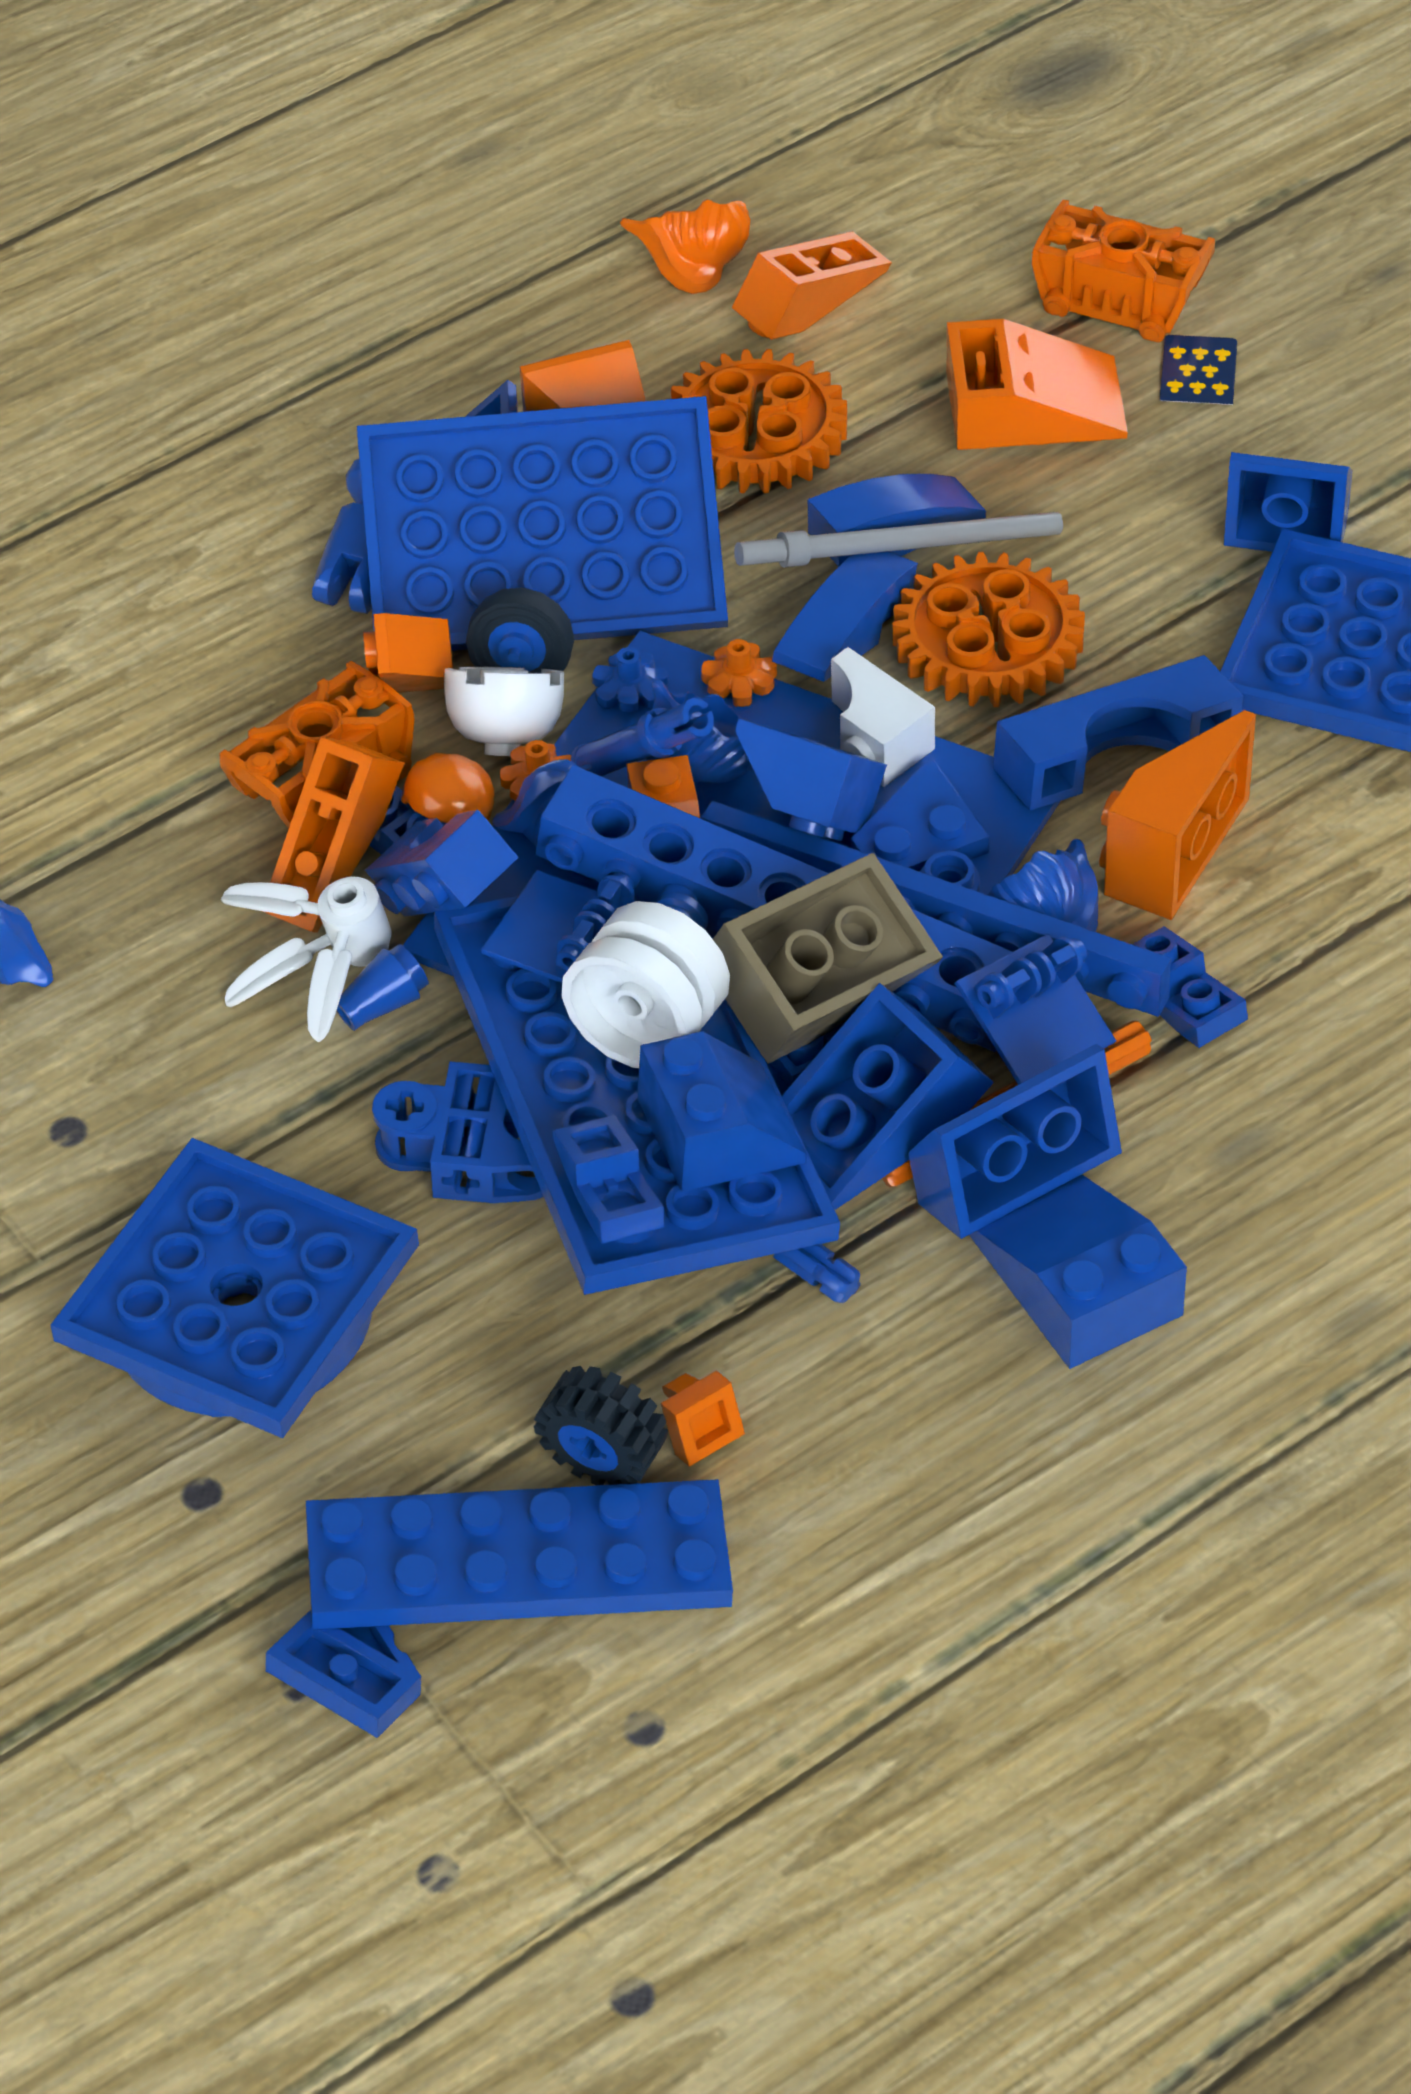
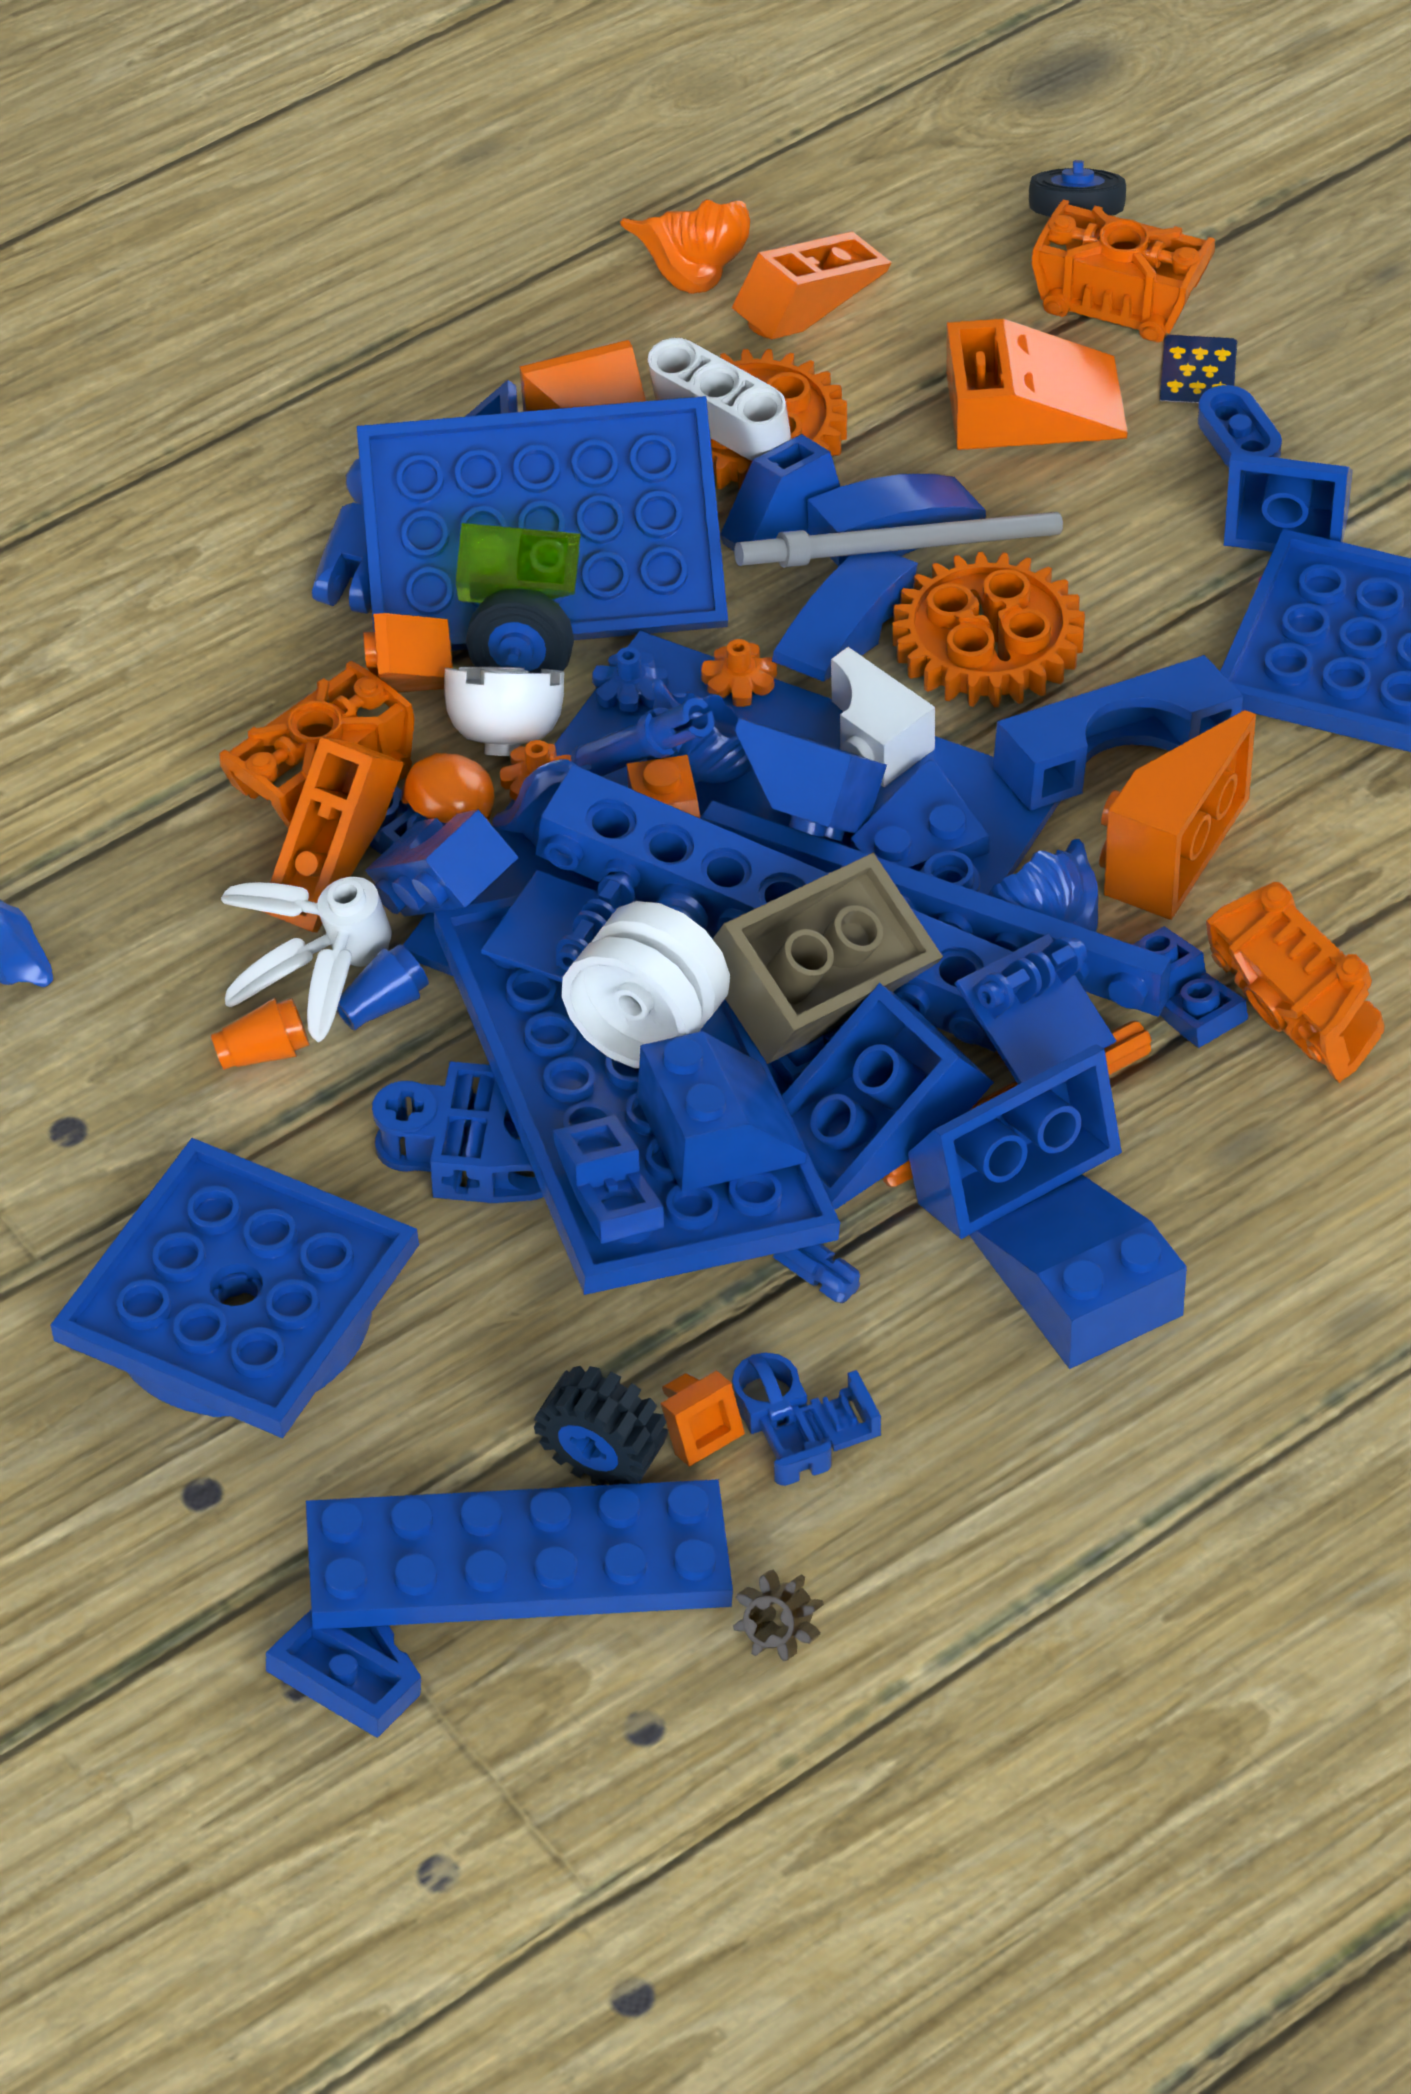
none -> orange cone [211,998,310,1070]
none -> clear neon green slope [456,523,581,603]
none -> white beam [648,338,792,461]
none -> blue slope [720,434,840,551]
none -> blue piece [732,1352,881,1486]
none -> dark brown gear [733,1569,824,1661]
none -> black wheel [1029,160,1126,217]
none -> blue plate [1198,385,1282,468]
none -> orange piece [1206,882,1385,1083]

